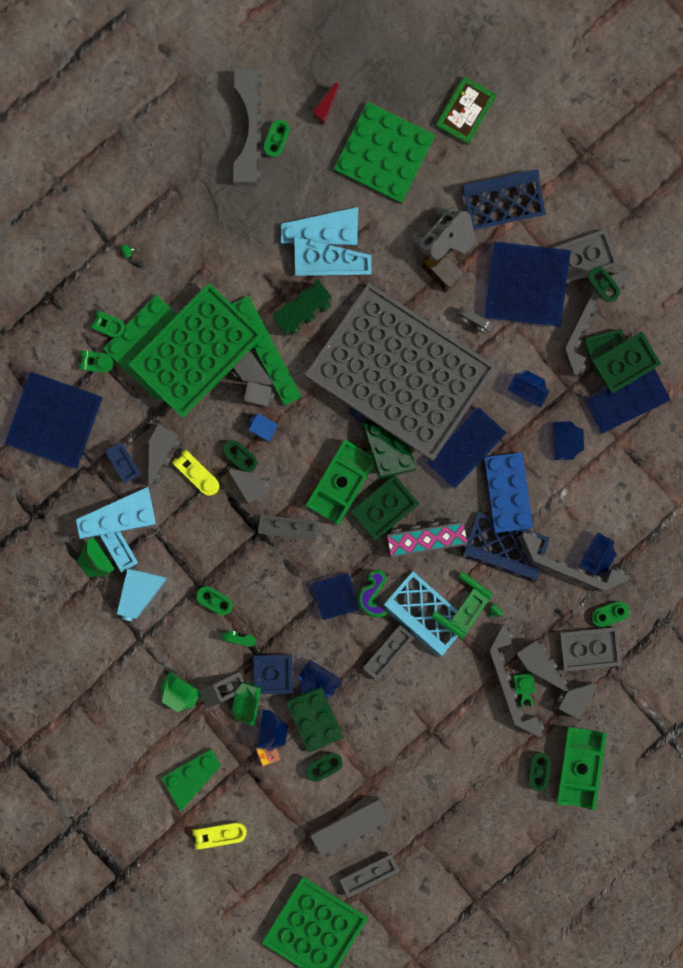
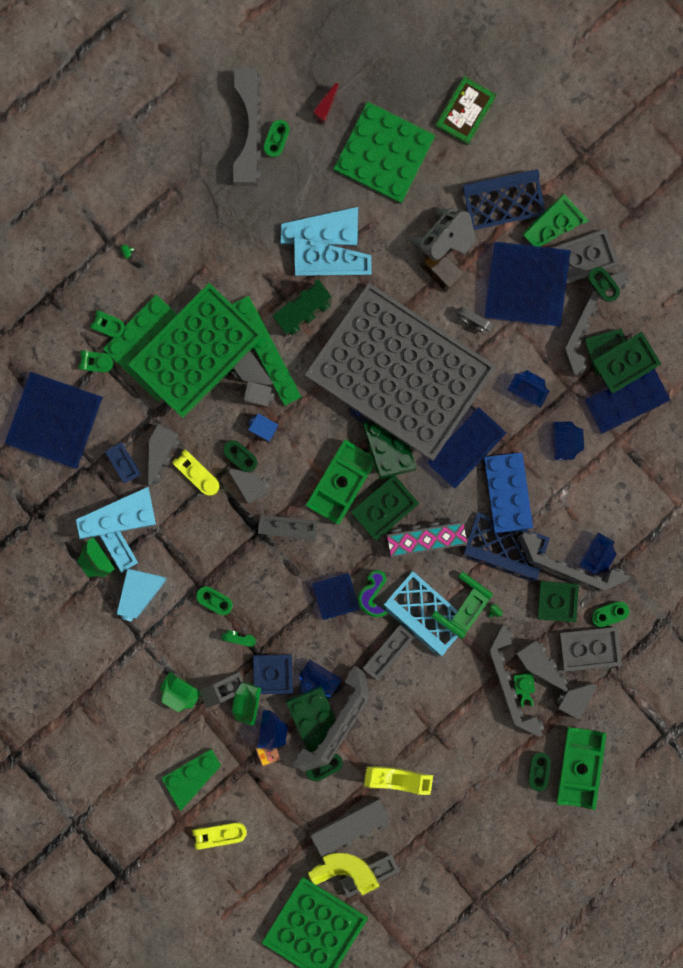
none -> dark grey slope [293,666,369,771]
none -> neon yellow arch [308,853,379,895]
none -> neon yellow arch [364,766,433,795]
none -> green wing [522,193,589,248]
none -> dark green plate [537,581,579,623]

